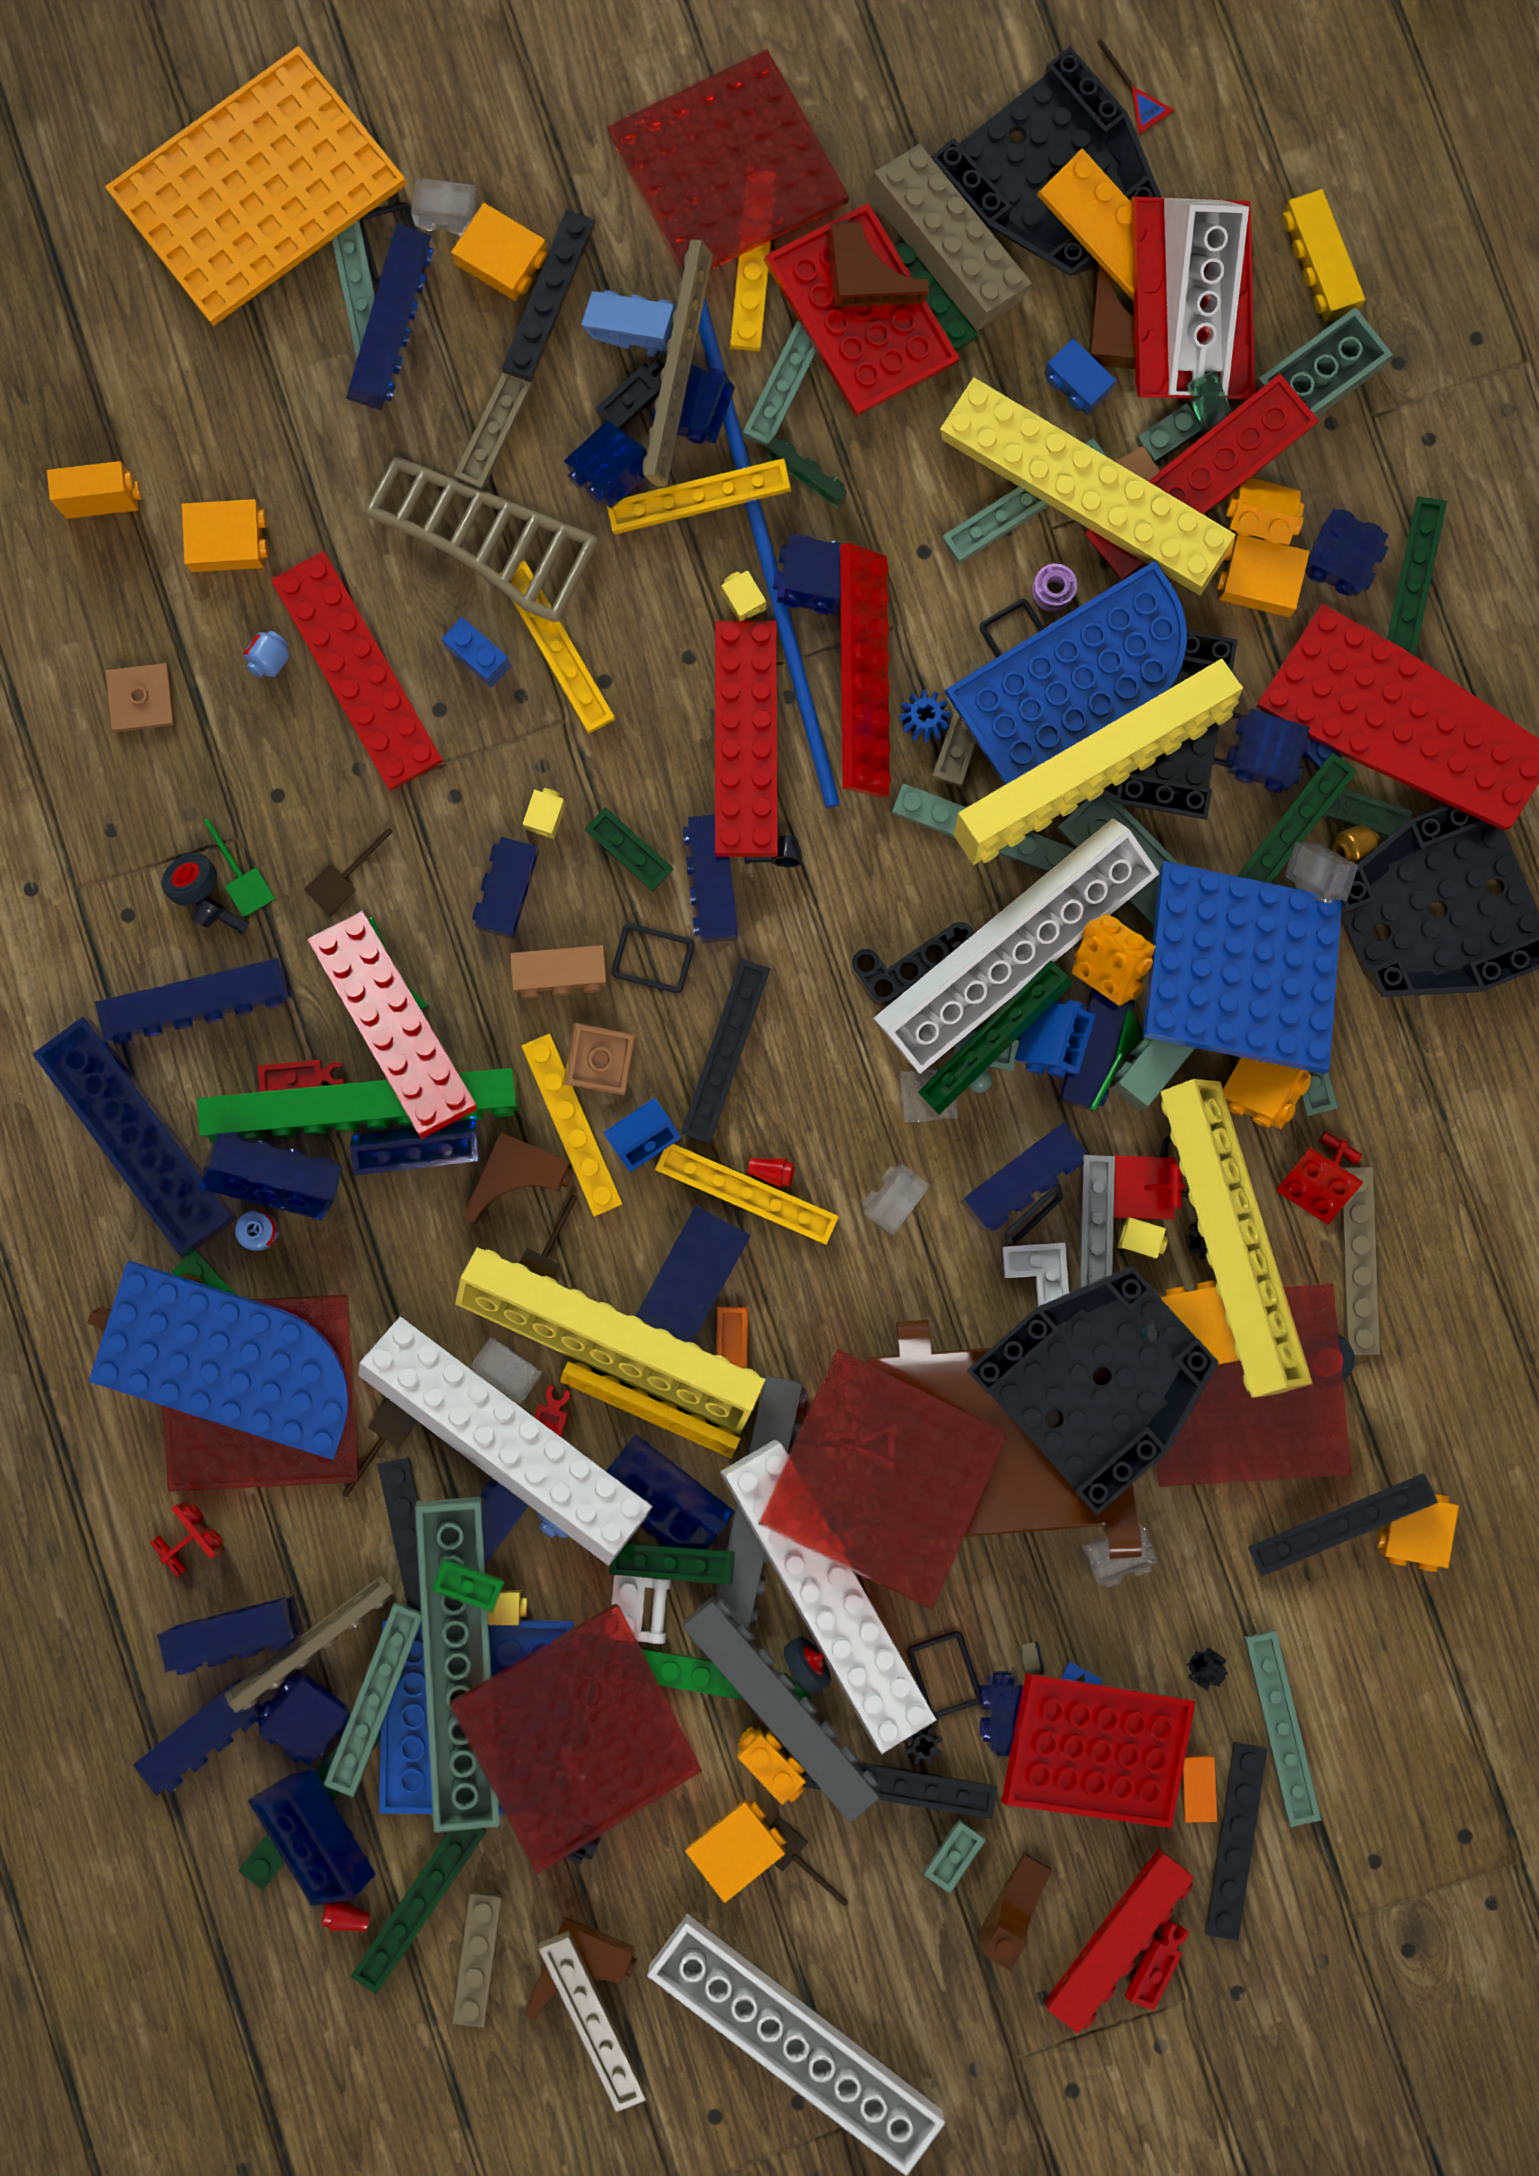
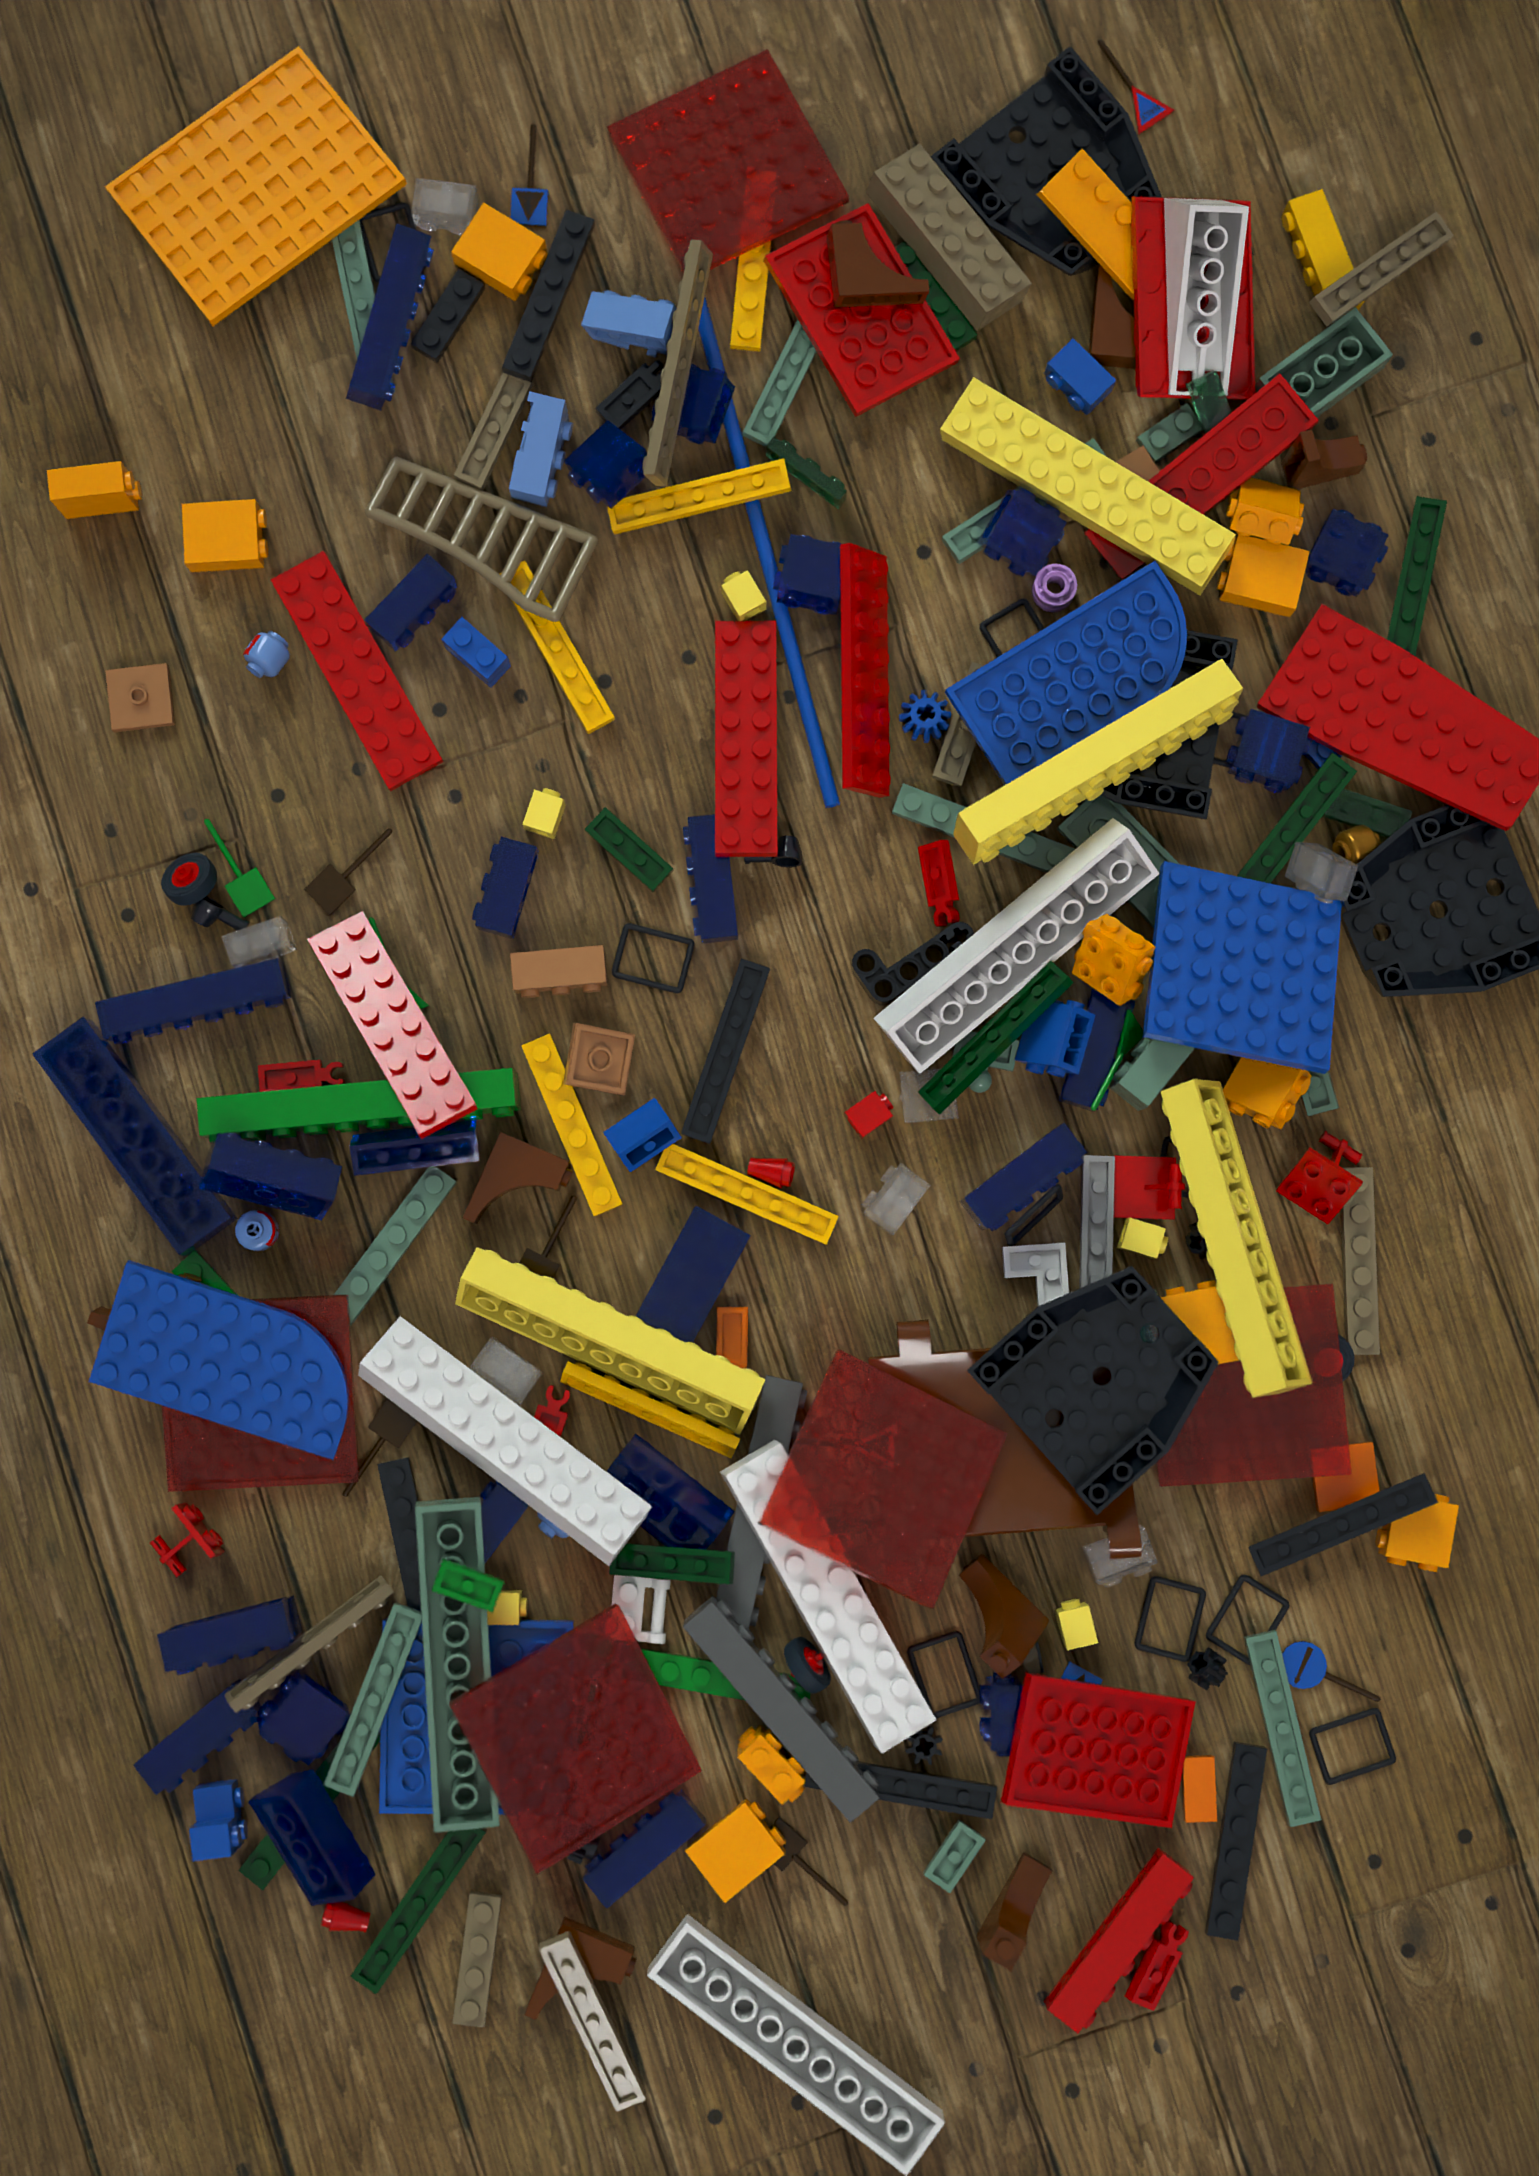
none -> blue brick [189,1779,248,1861]
none -> clear brick [222,916,297,970]
none -> sand green plate [319,1163,457,1333]
none -> clear blue brick [365,553,458,652]
none -> black plate [411,269,485,363]
none -> medium blue wedge [509,391,573,507]
none -> piece [510,124,548,227]
none -> clear blue brick [582,1789,706,1909]
none -> red brick [844,1091,894,1139]
none -> red plate [918,840,959,927]
none -> reddish brown arch [958,1553,1050,1679]
none -> clear blue brick [977,487,1067,578]
none -> light yellow brick [1054,1599,1098,1651]
none -> black piece [1134,1576,1206,1662]
none -> black piece [1206,1575,1289,1665]
none -> reddish brown arch [1281,429,1367,490]
none -> blue piece [1282,1641,1381,1702]
none -> dark tan plate [1309,212,1454,326]
none -> orange tile [1309,1442,1380,1512]
none -> black piece [1309,1708,1396,1785]

